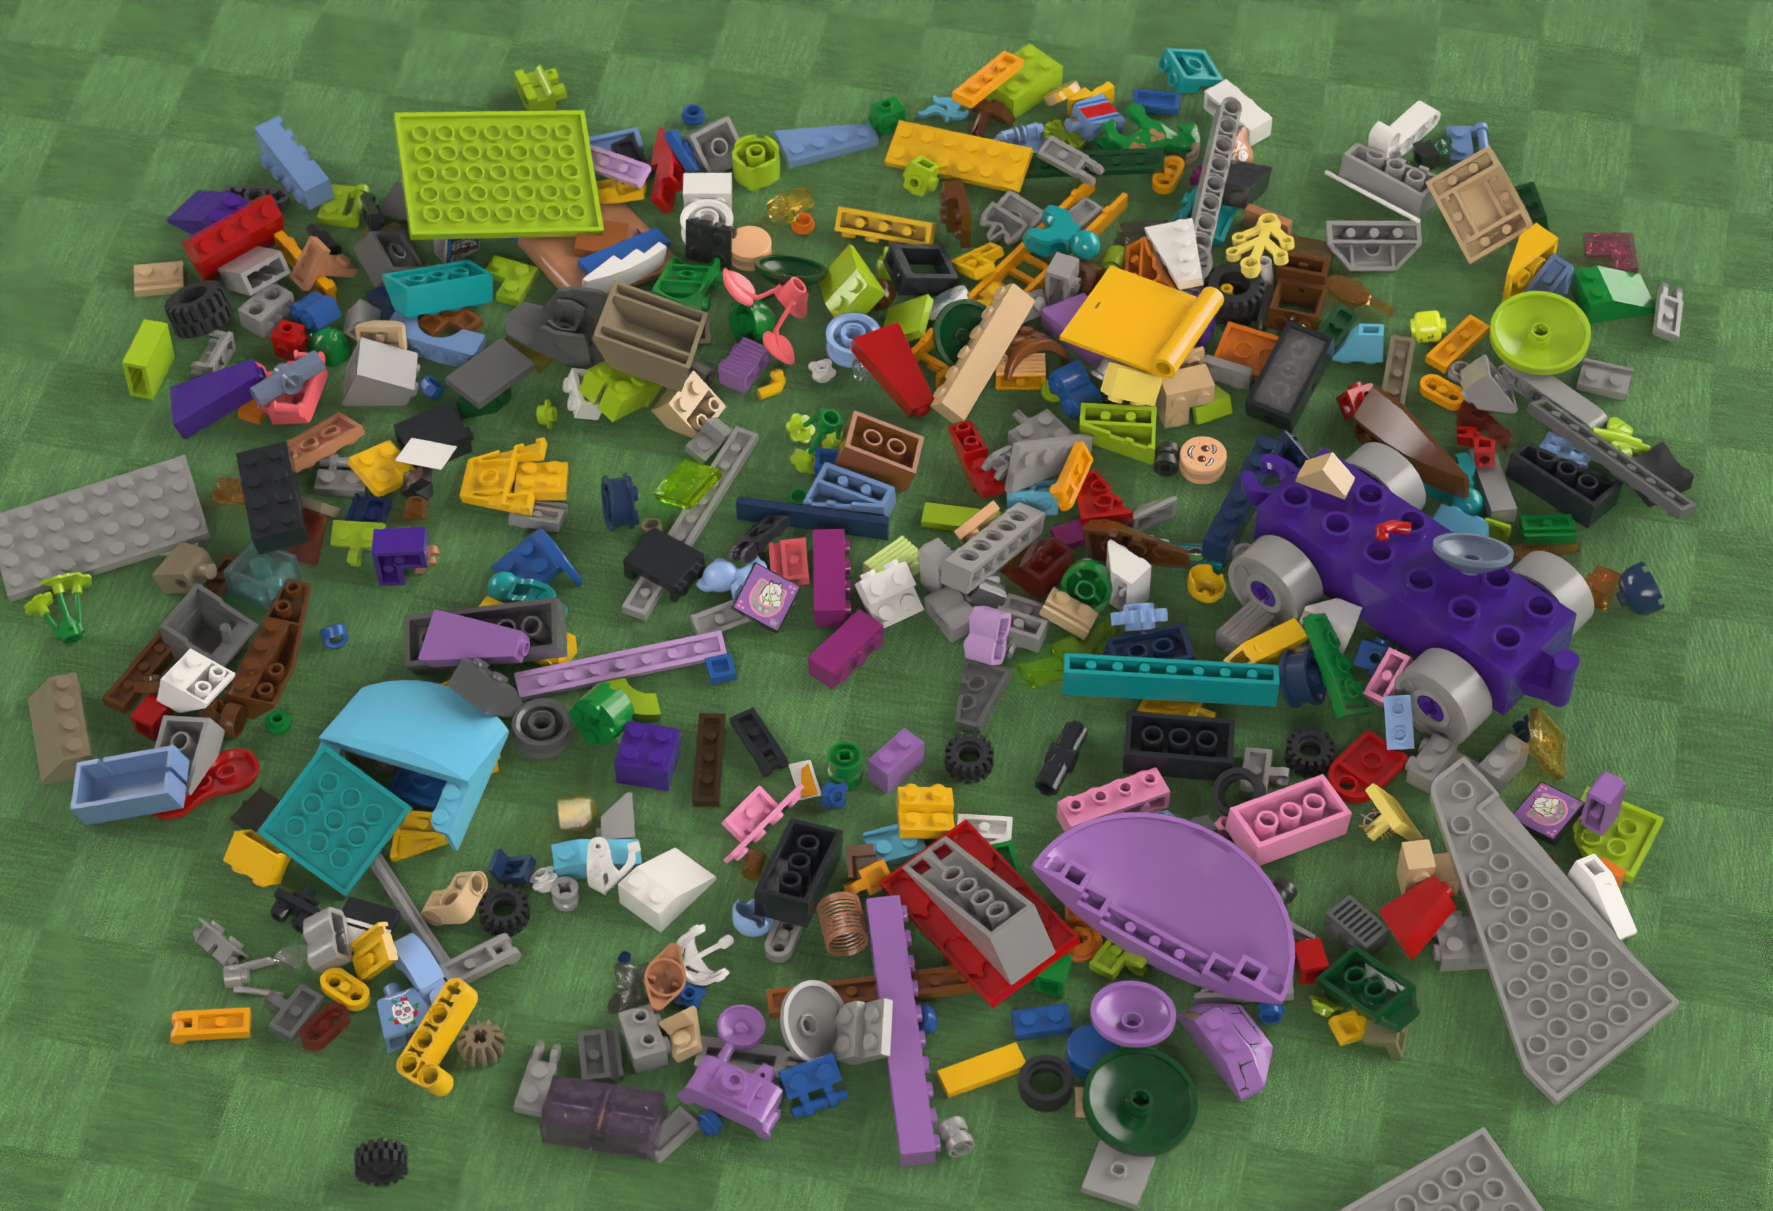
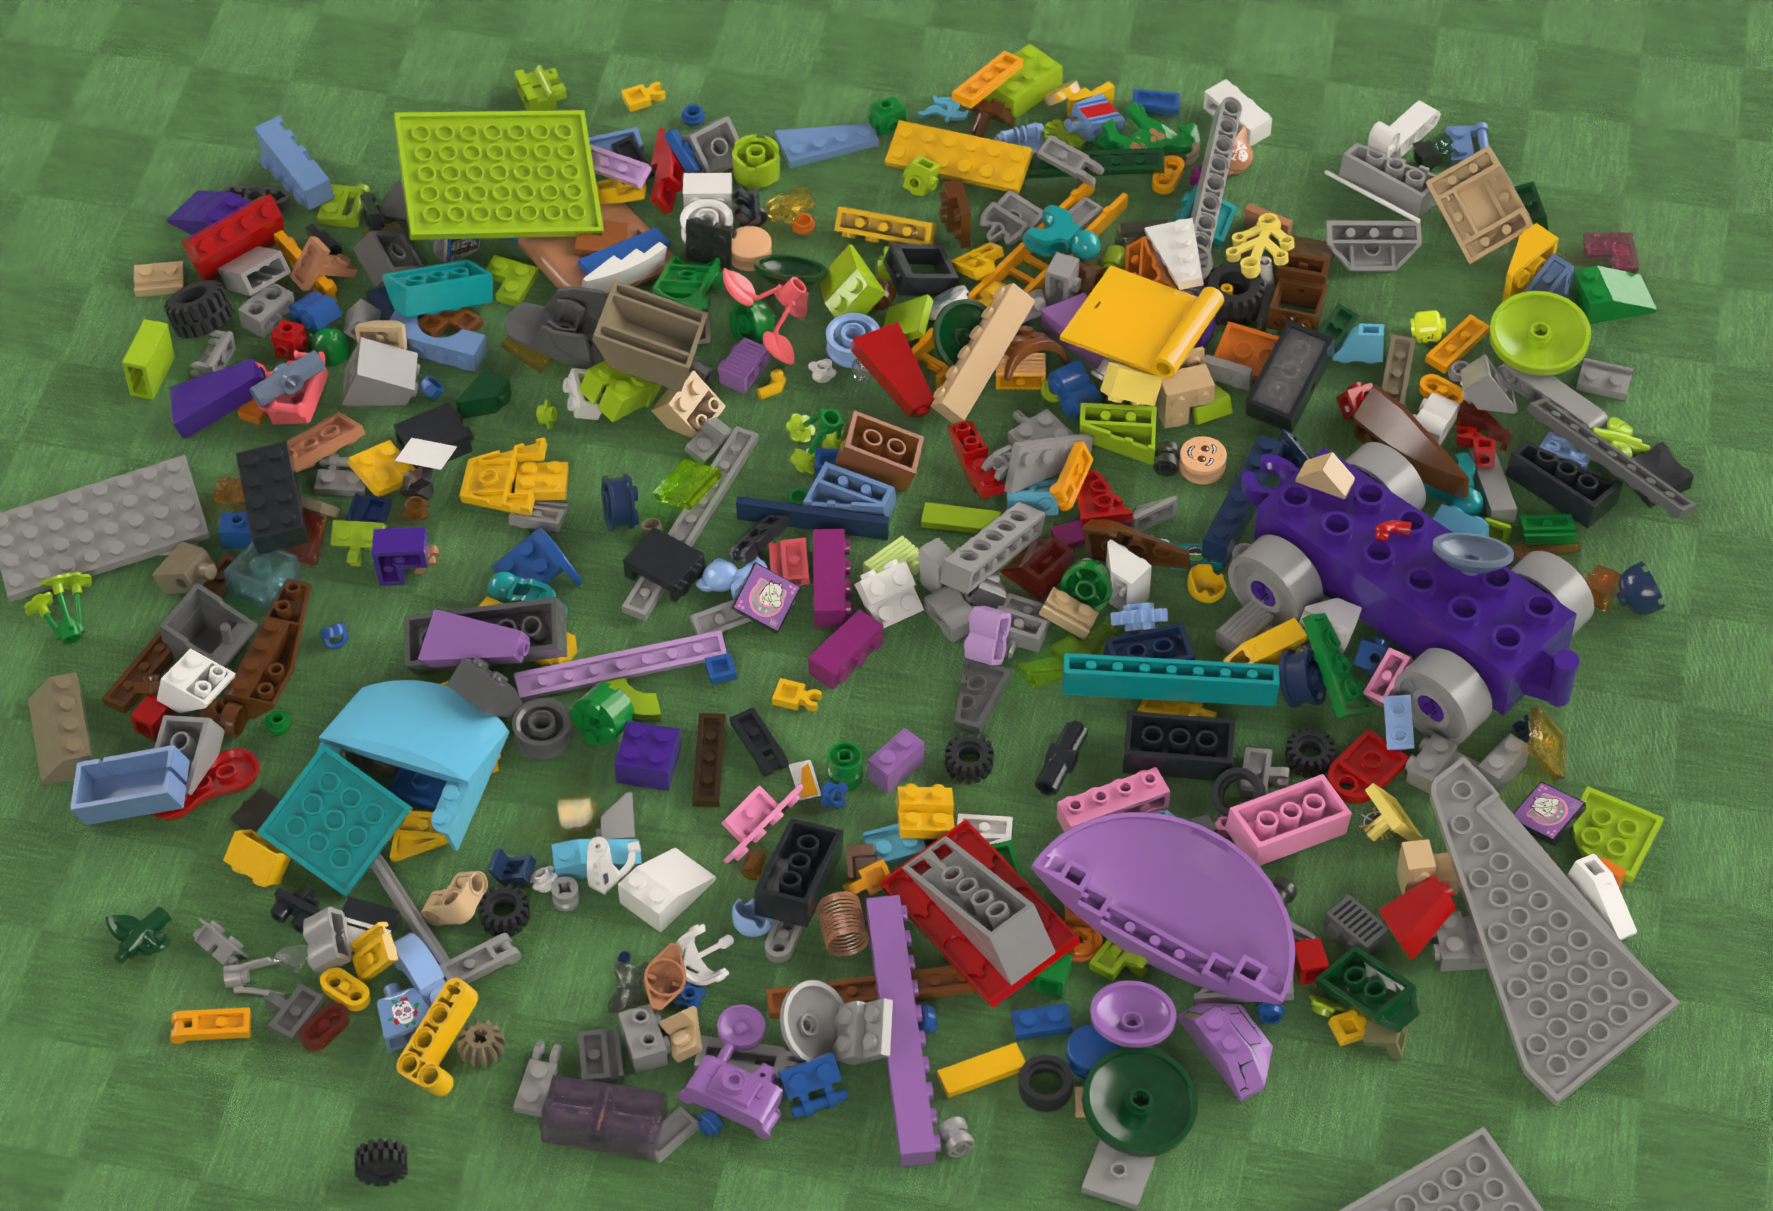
dark grey tile [445,338,535,409] -> none
light nougat wing [954,500,1000,545] -> none
teal plate [1159,48,1223,94] -> none
black slope [1221,160,1272,209] -> none
clear orange piece [1327,275,1396,317] -> none
medium lavender brick [1580,771,1626,836] -> none
light grey hinge [1652,282,1683,343] -> none
none -> dark green plant [105,907,171,964]
none -> blue brick [219,512,254,549]
none -> yellow plate [621,82,666,112]
none -> black hips [731,188,768,228]
none -> yellow plate [772,678,822,712]
none -> white brick [1413,393,1460,445]

